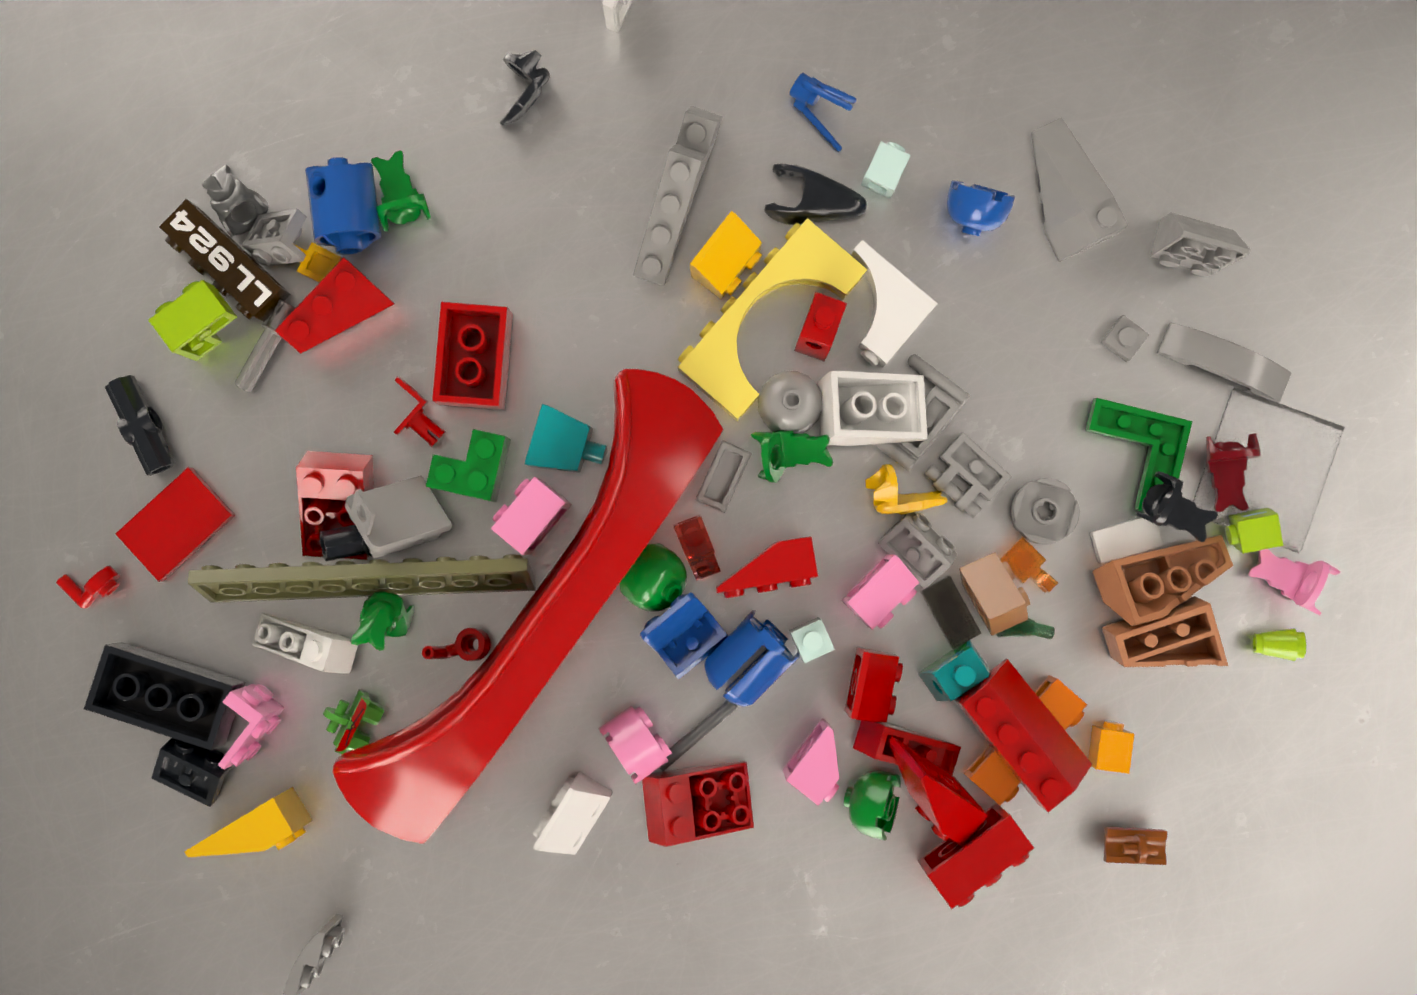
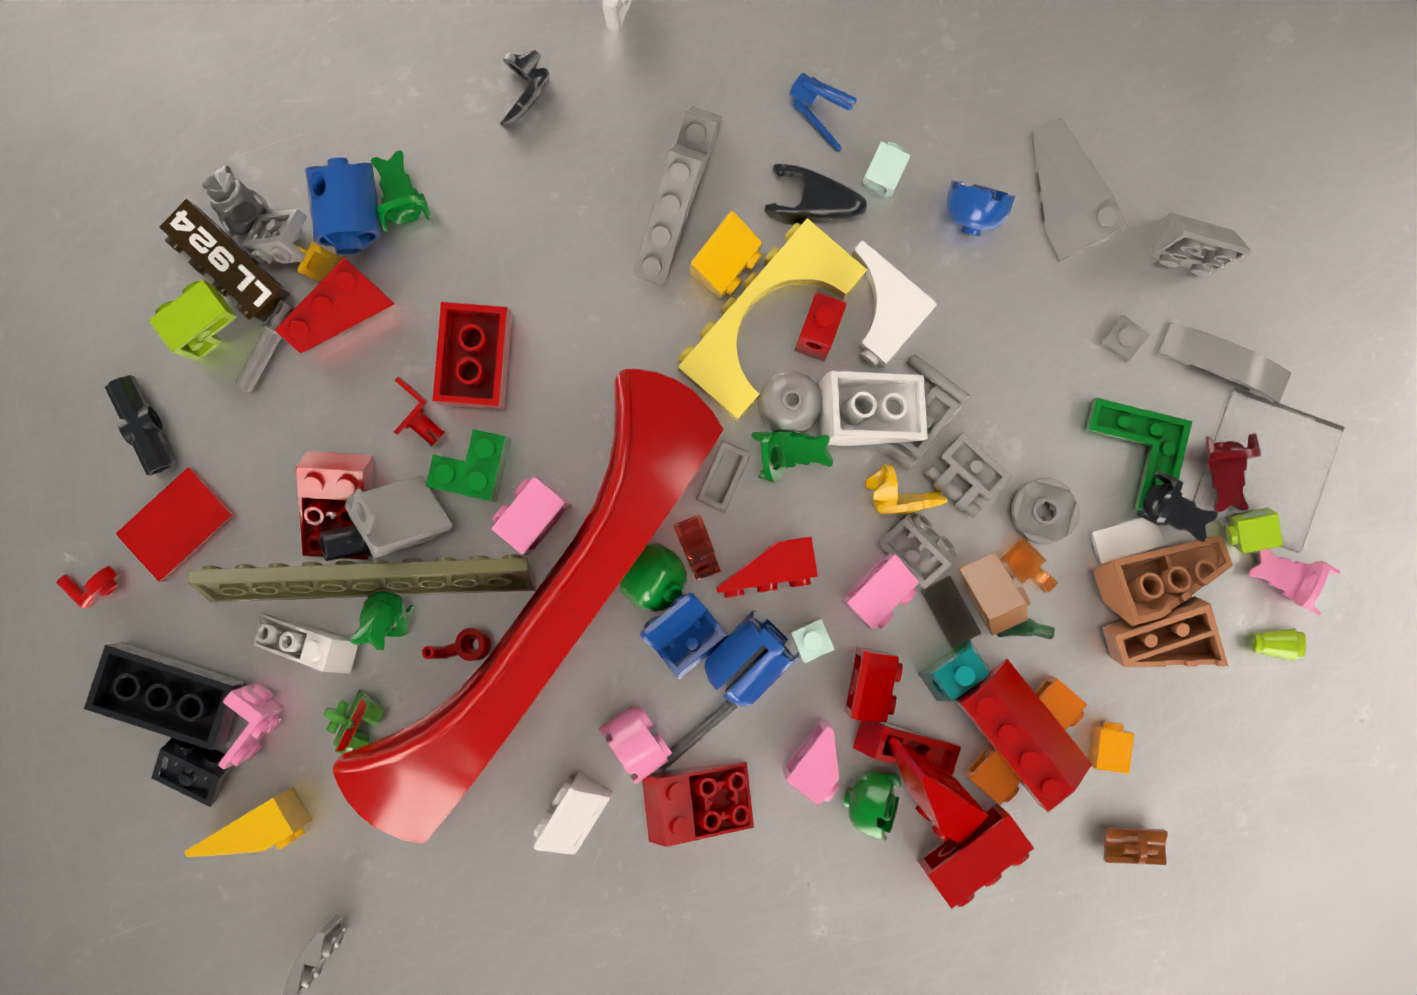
teal torso [524,404,607,473] -> none

